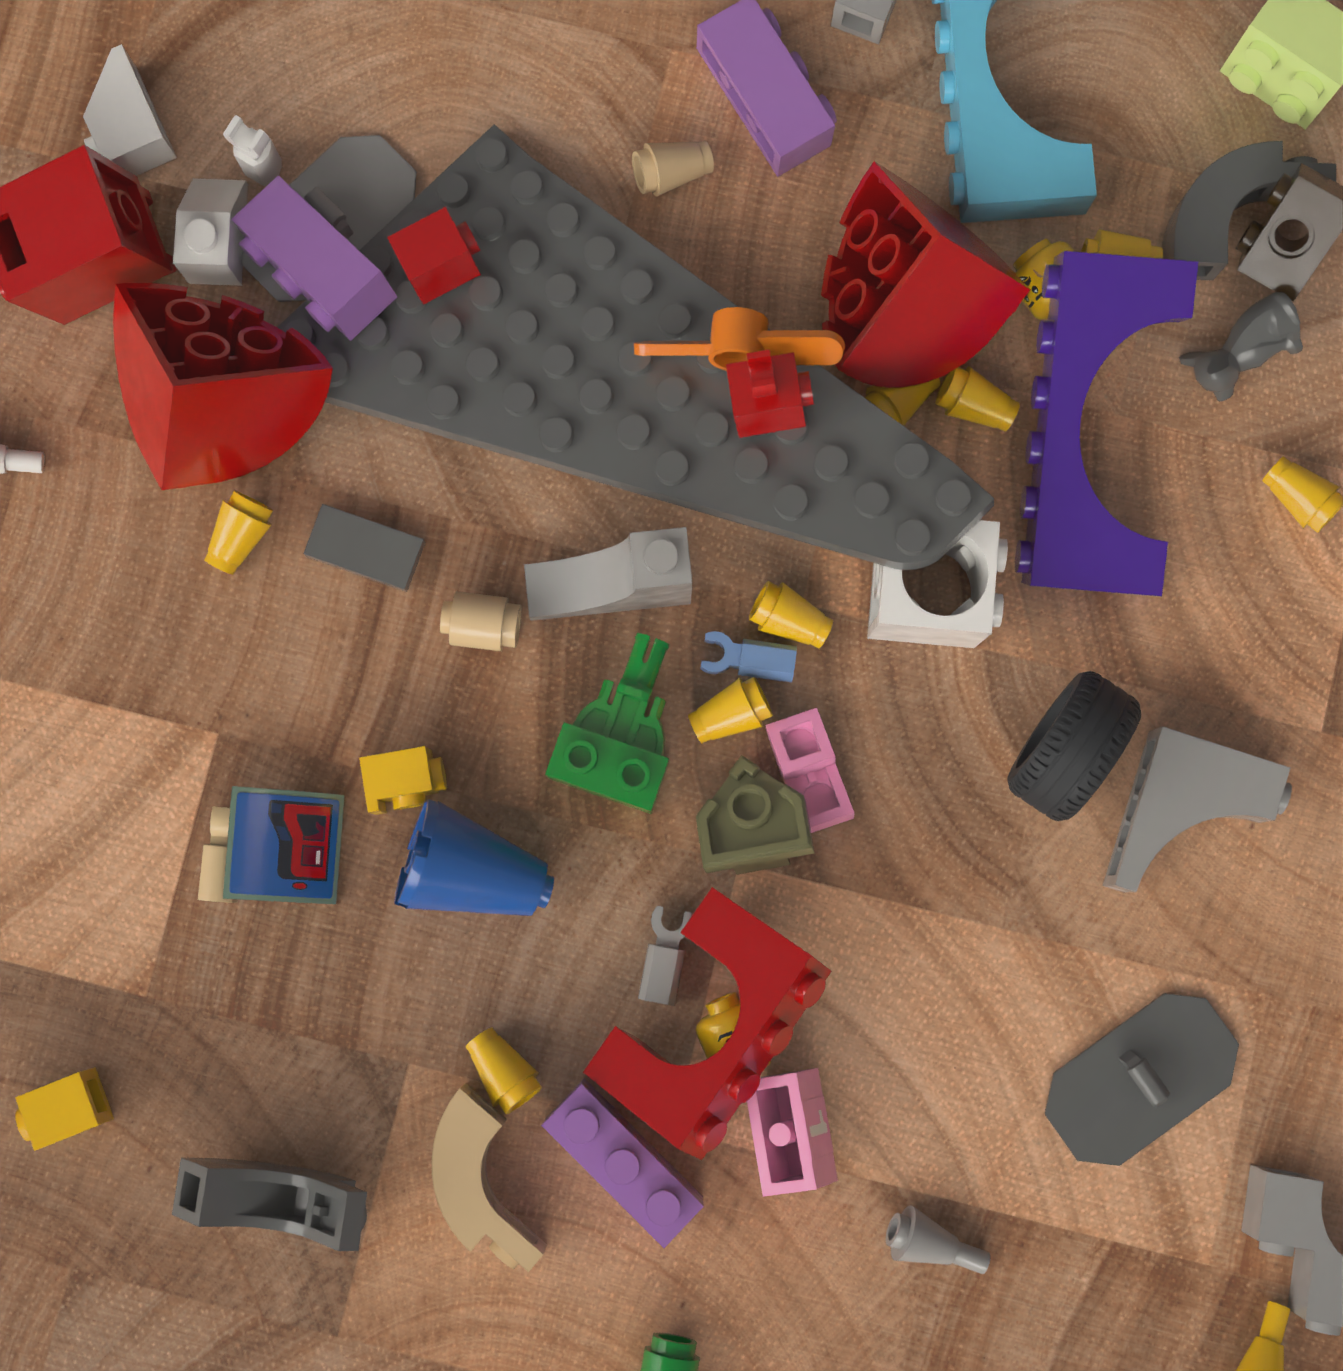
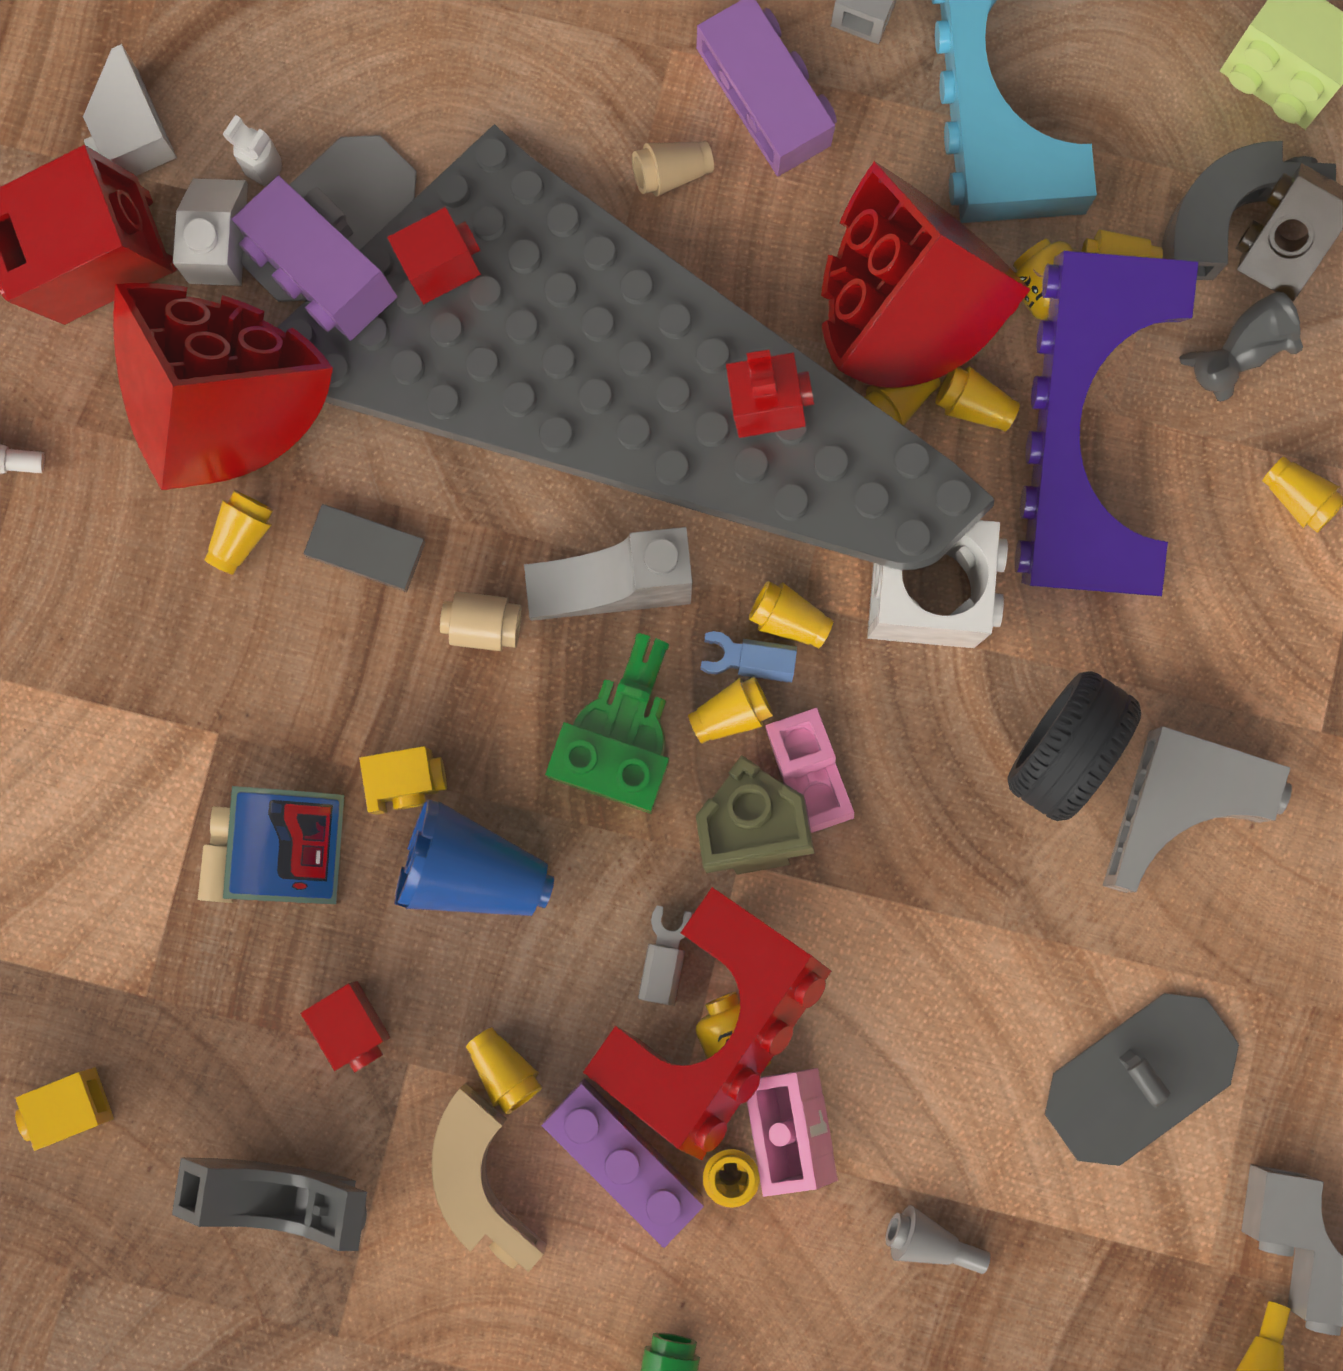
orange piece [634,307,845,371] -> none
none -> red brick [300,981,391,1073]
none -> yellow cone [703,1149,760,1208]

